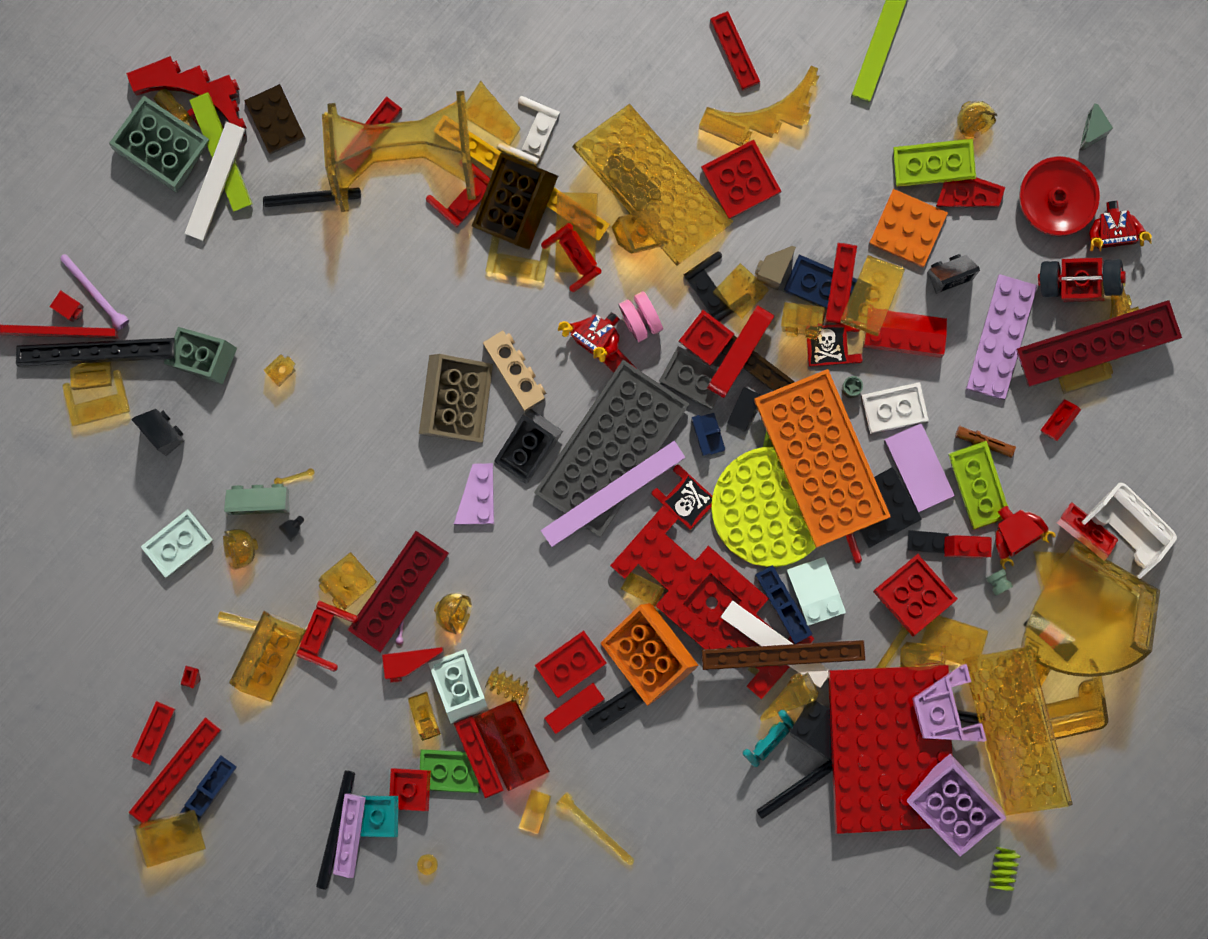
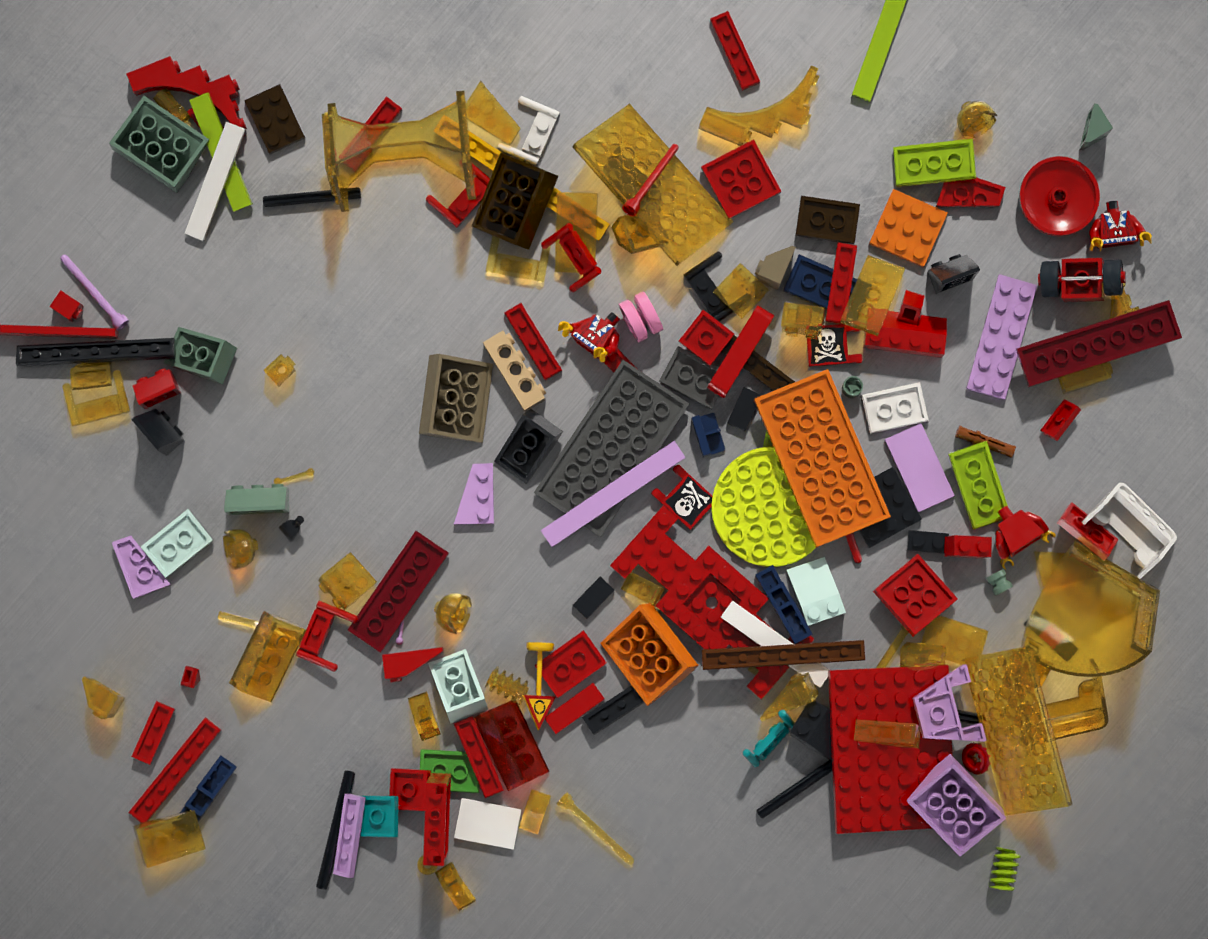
none -> clear yellow slope [82,676,125,720]
none -> lavender wing [112,535,171,599]
none -> red slope [132,368,181,409]
none -> red window [423,773,451,866]
none -> clear yellow slope [435,862,476,911]
none -> white tile [454,798,522,850]
none -> red tile [504,303,562,381]
none -> yellow piece [523,642,556,730]
none -> black tile [573,576,614,619]
none -> red piece [622,144,679,217]
none -> dark brown plate [795,195,860,244]
none -> clear yellow slope [854,720,921,748]
none -> red brick [897,290,925,324]
none -> red gear [962,742,992,775]

